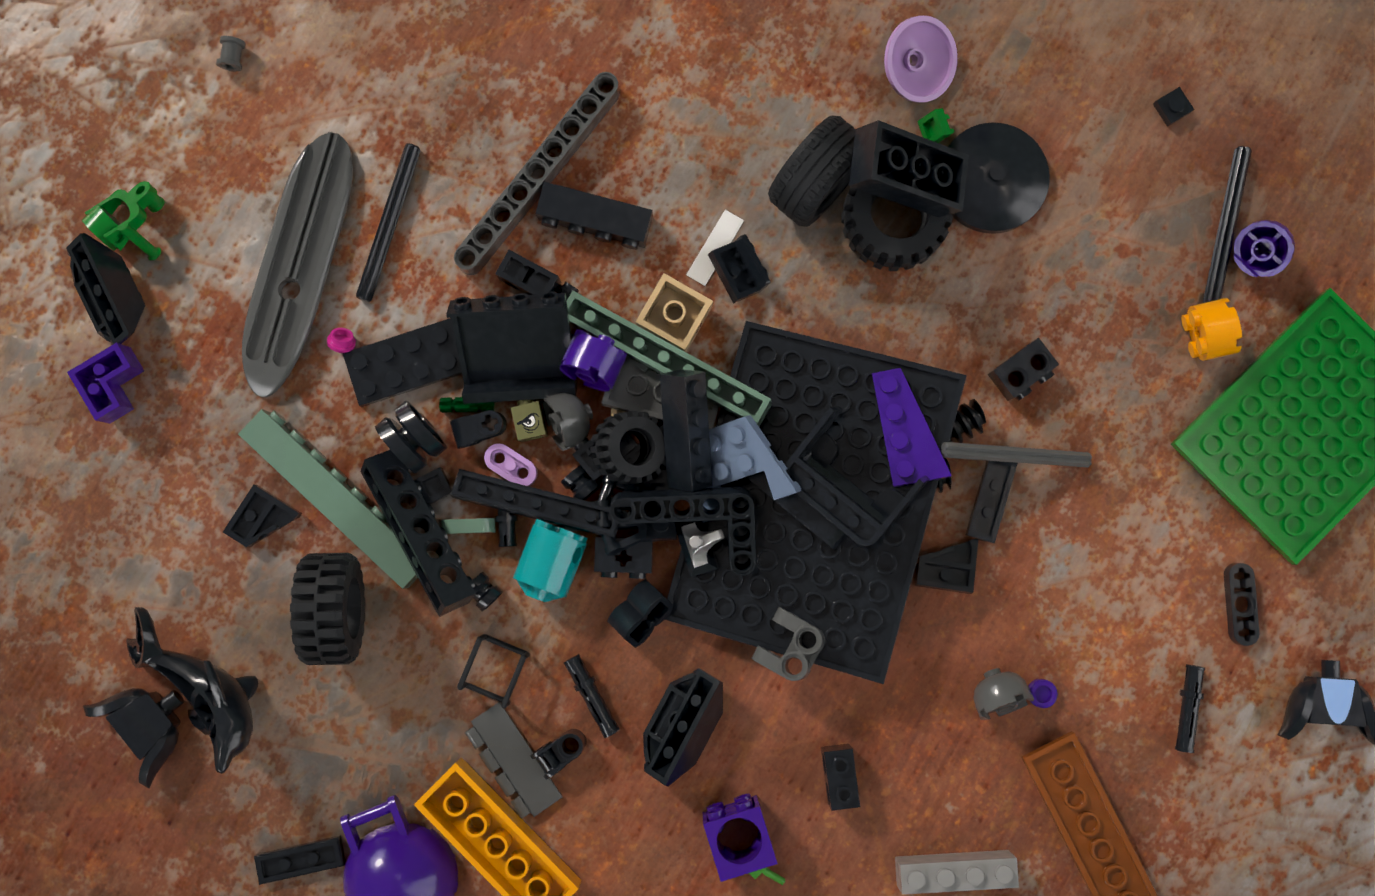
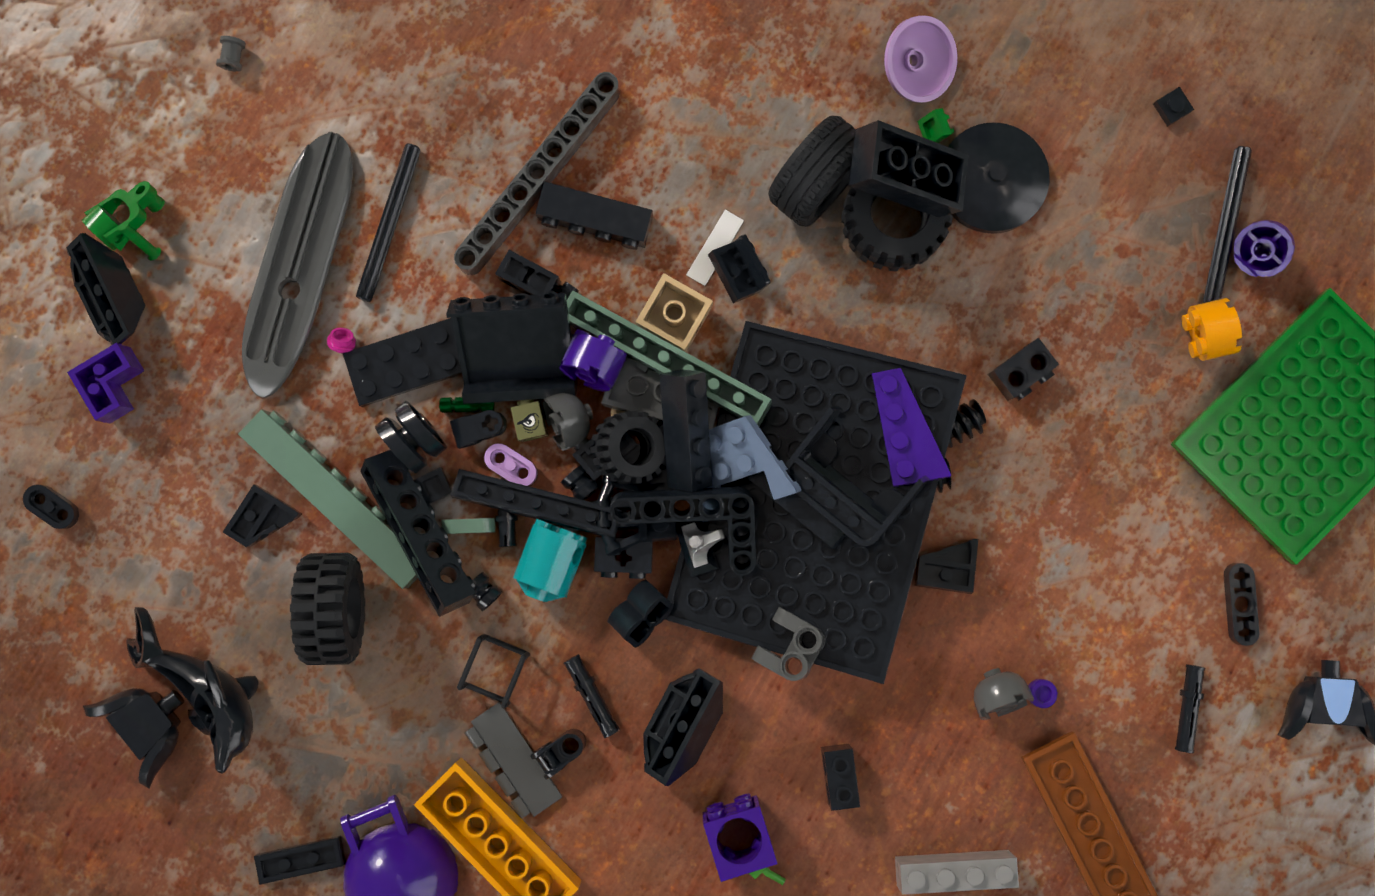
dark grey axle [941,442,1092,468] -> none
black plate [965,461,1018,543] -> none
none -> black plate [23,485,79,529]

